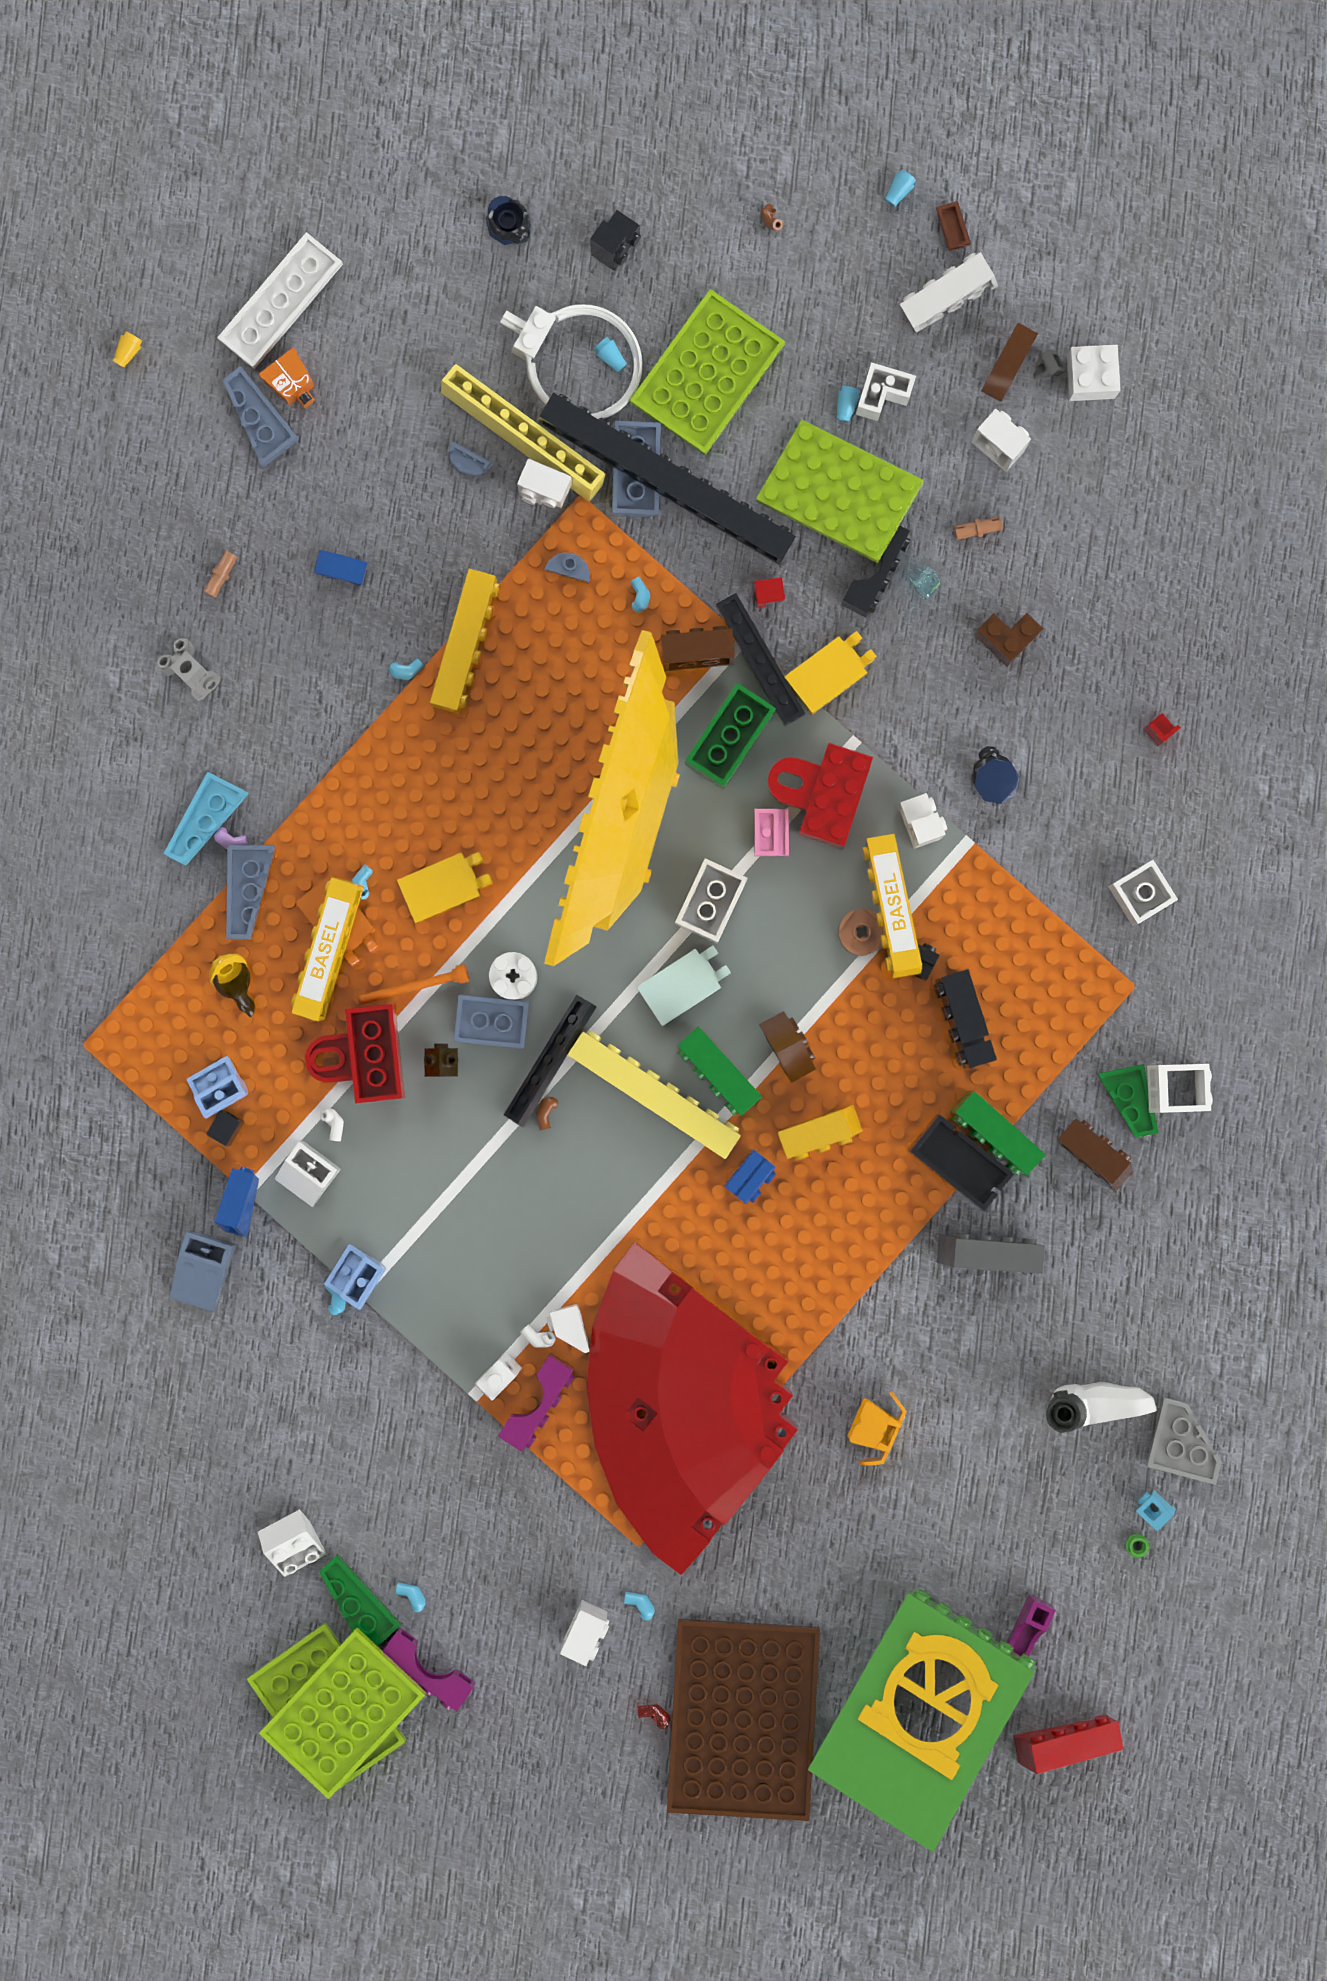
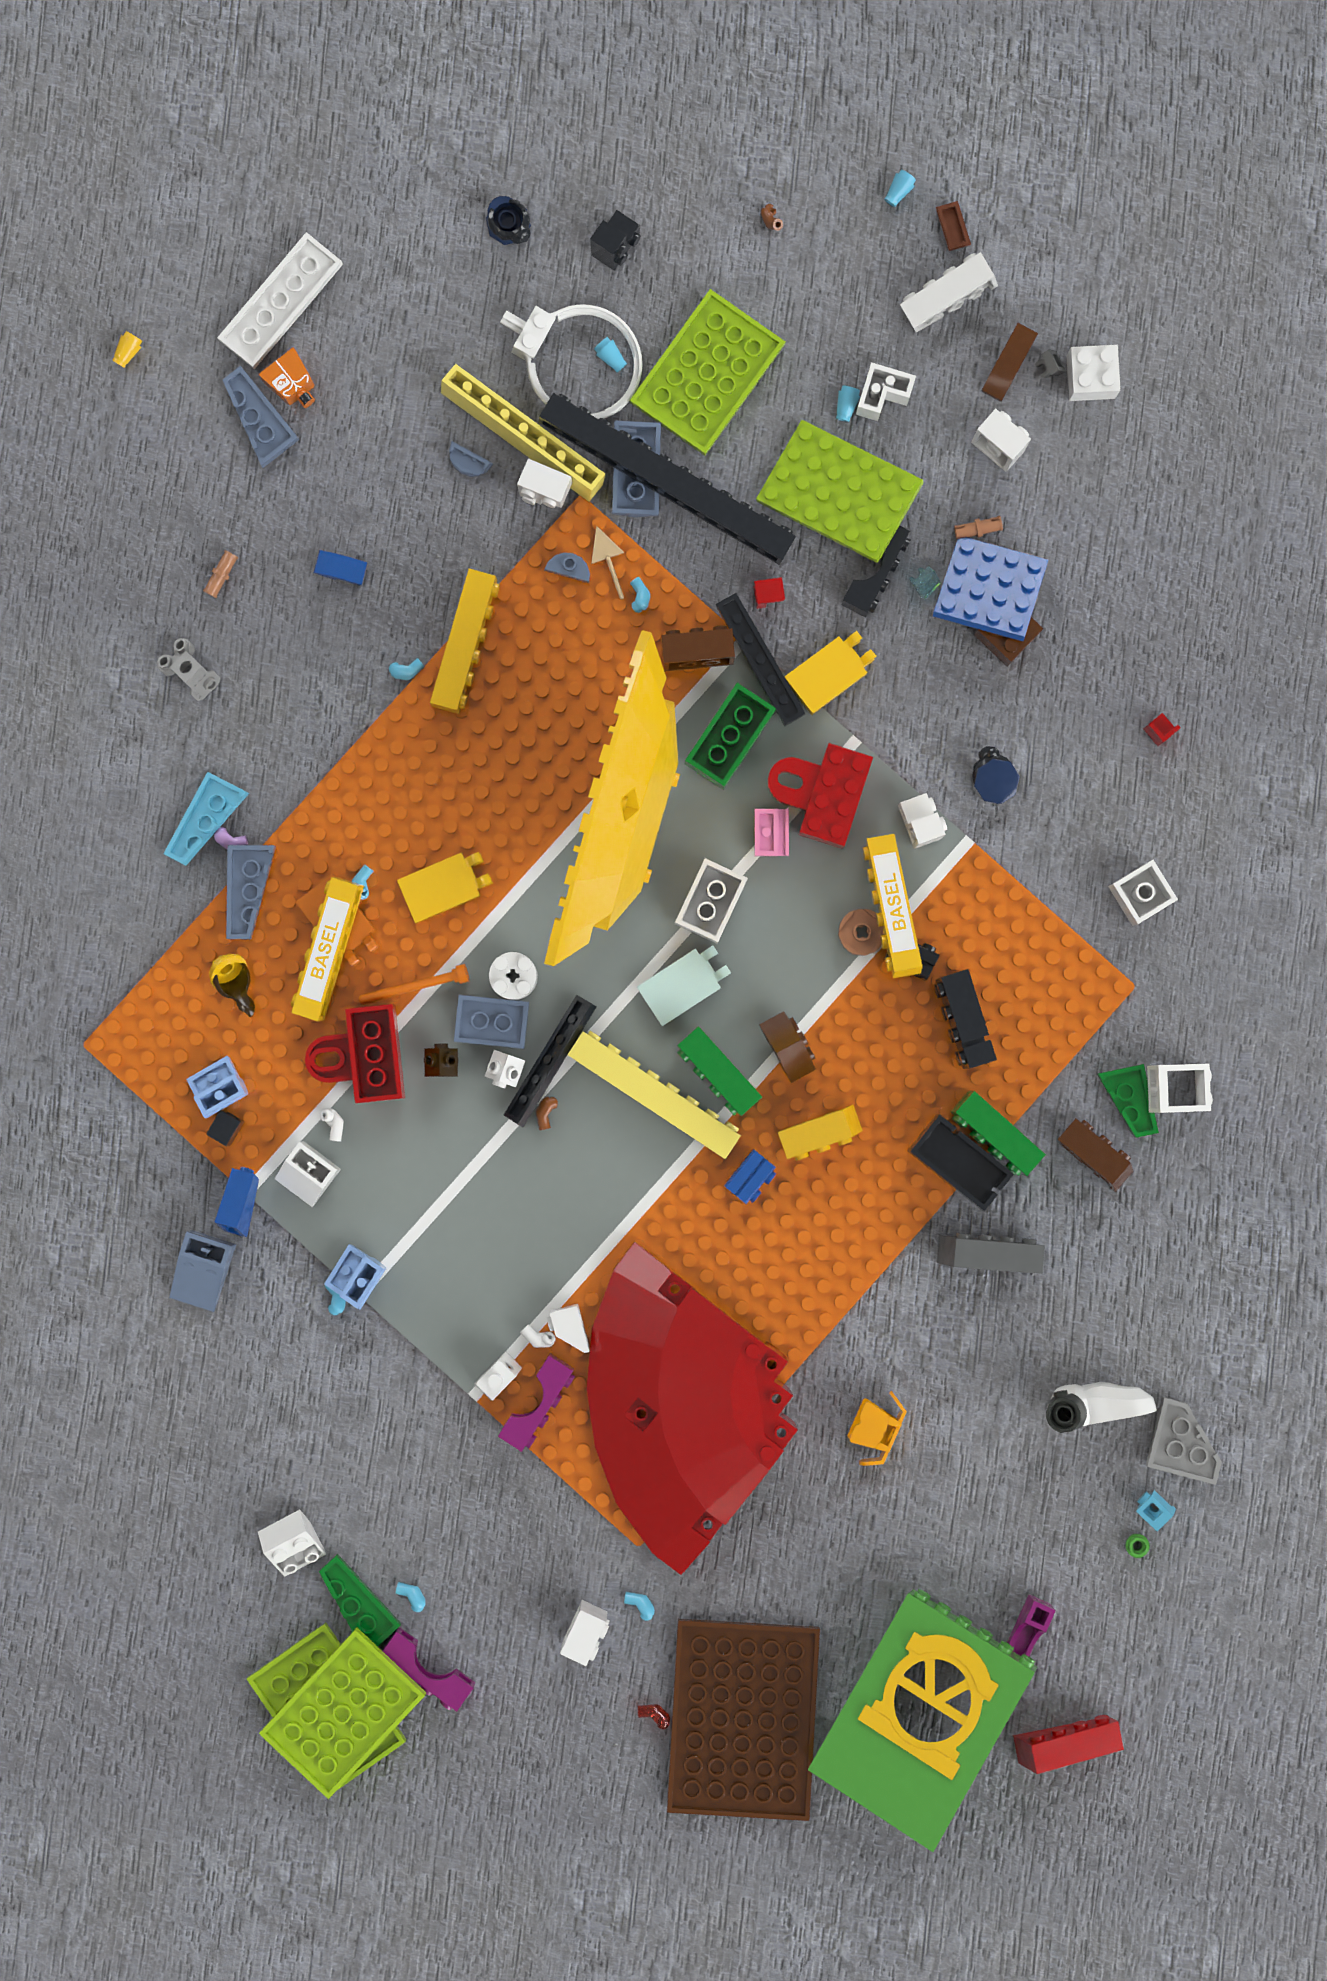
none -> white brick [485,1050,525,1088]
none -> tan piece [591,526,624,600]
none -> plate [933,537,1049,641]

